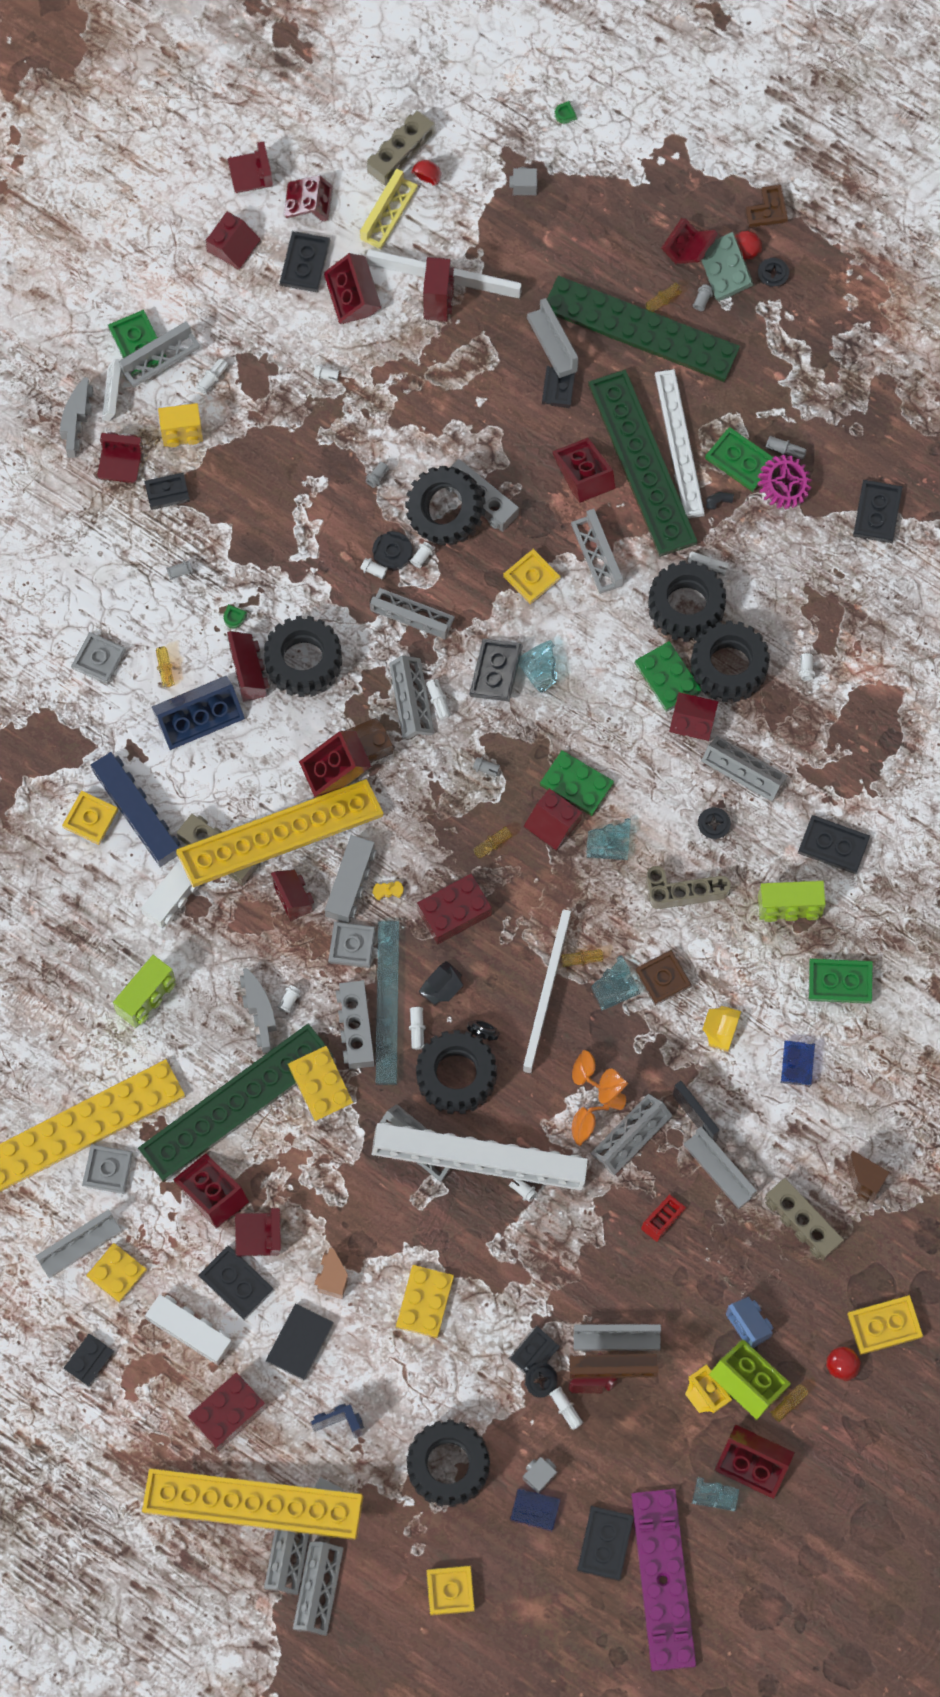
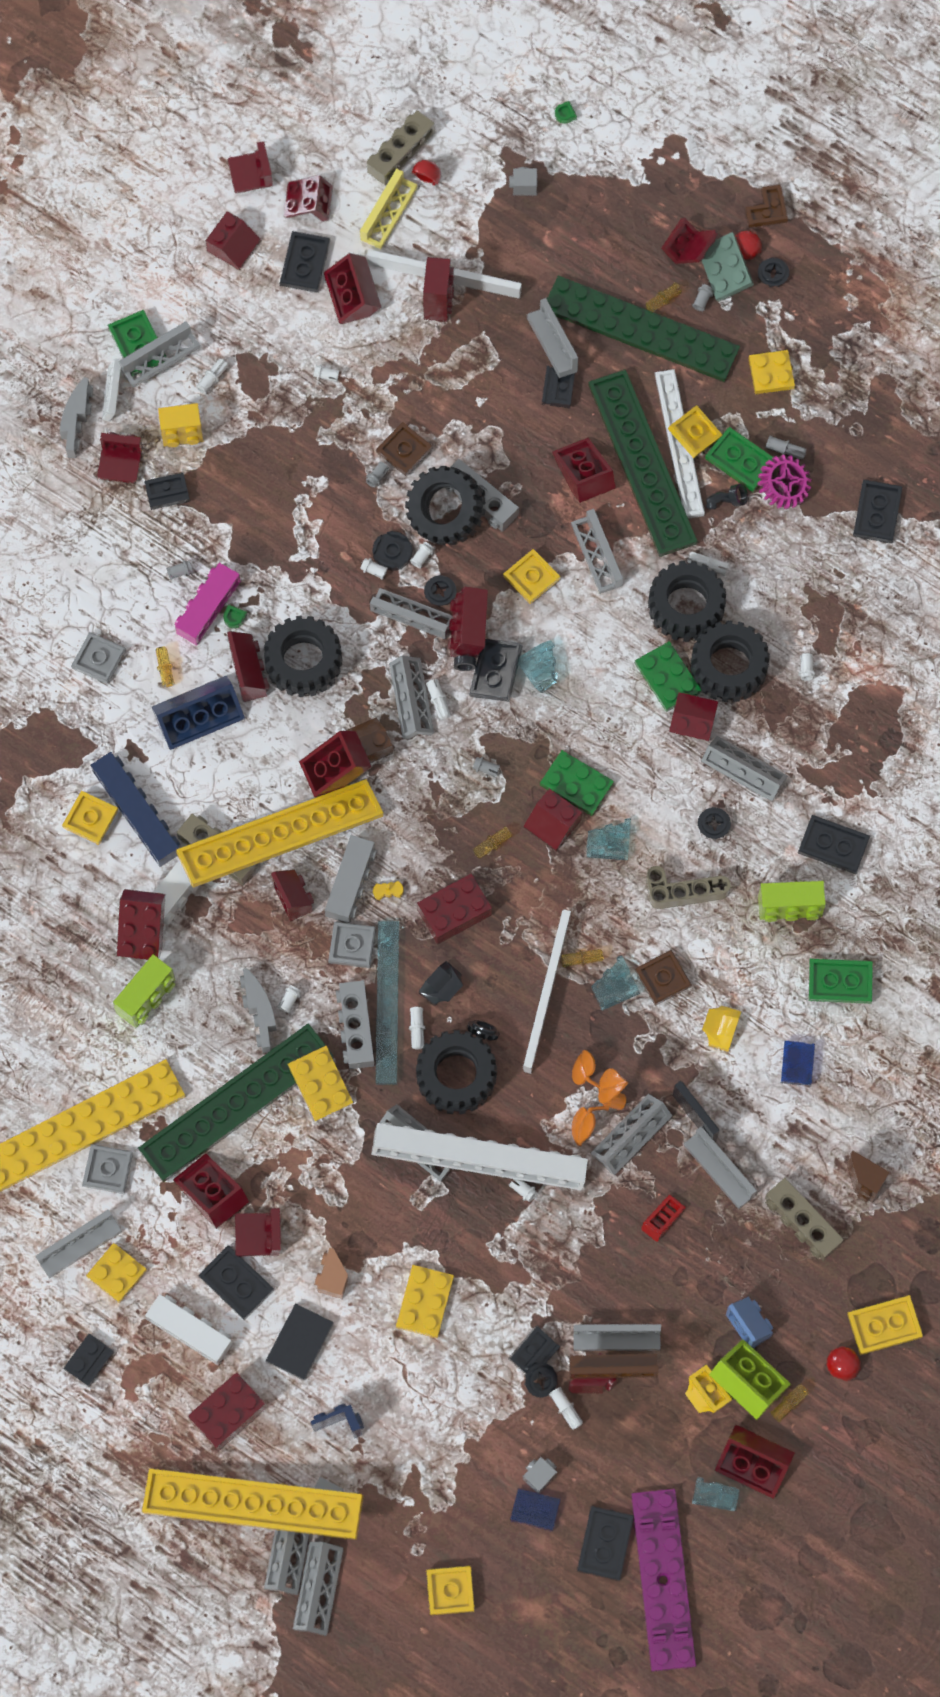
black tyre [407,1420,490,1507] -> none
none -> dark red brick [117,889,166,960]
none -> dark pink brick [175,562,241,646]
none -> reddish brown plate [376,422,433,476]
none -> black gear [424,575,456,607]
none -> dark red brick [448,586,488,658]
none -> black piece [454,656,476,671]
none -> yellow plate [667,405,722,458]
none -> black piece [729,484,748,507]
none -> yellow plate [749,350,795,394]

